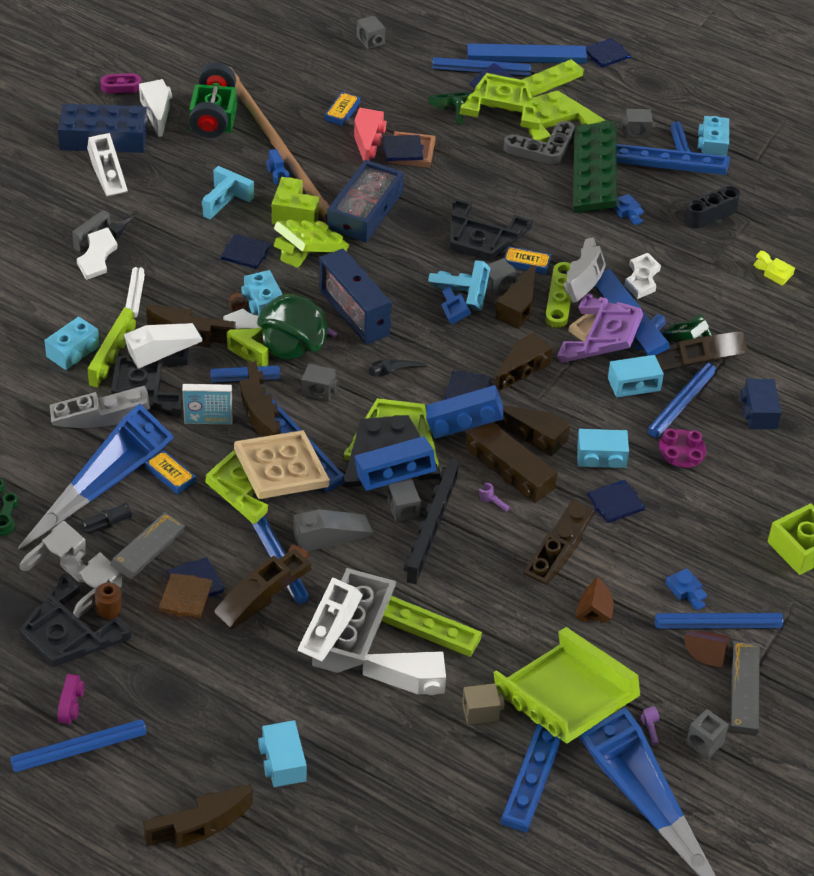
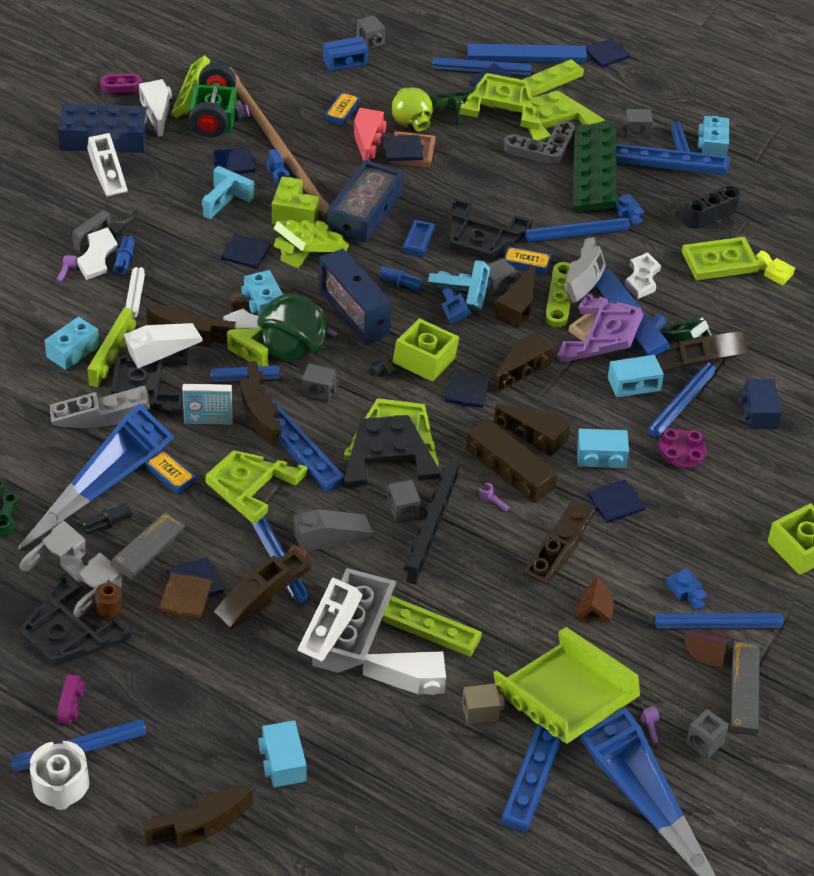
tan plate [234,430,330,499] -> none
blue brick [354,436,437,491] -> none
blue brick [426,385,503,439] -> none
none -> white brick [30,741,89,810]
none -> medium lavender hand [56,255,77,283]
none -> blue axle [113,236,135,275]
none -> lime plate [171,55,210,119]
none -> clear blue piece [213,147,255,174]
none -> medium lavender hand [236,100,250,119]
none -> blue brick [323,36,368,72]
none -> blue axle [378,265,423,291]
none -> lime brick [392,87,433,132]
none -> lime brick [393,318,459,381]
none -> blue tile [402,220,435,257]
none -> blue axle [525,218,630,242]
none -> lime plate [682,237,760,281]

